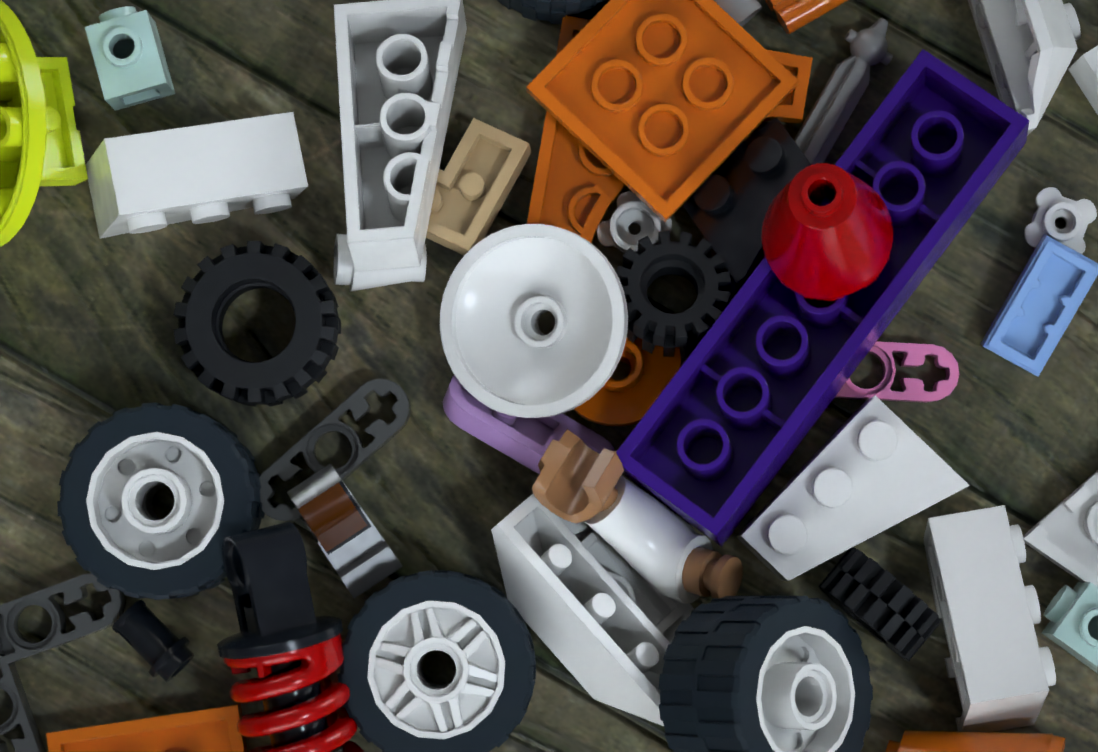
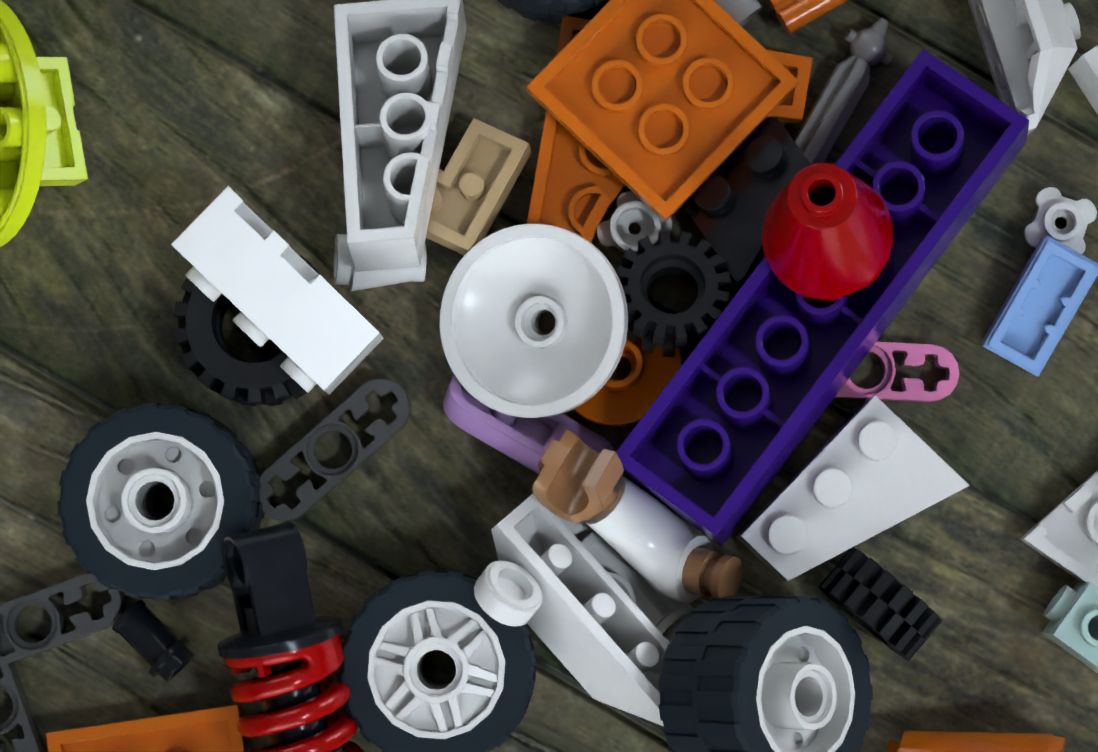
light aqua brick [85,6,175,111] -> none
white wedge [86,112,308,239] -> none
leg [287,464,402,598] -> none
white wedge [923,505,1056,732] -> none
none -> white wedge [171,186,384,395]
none -> white tile [474,561,543,627]

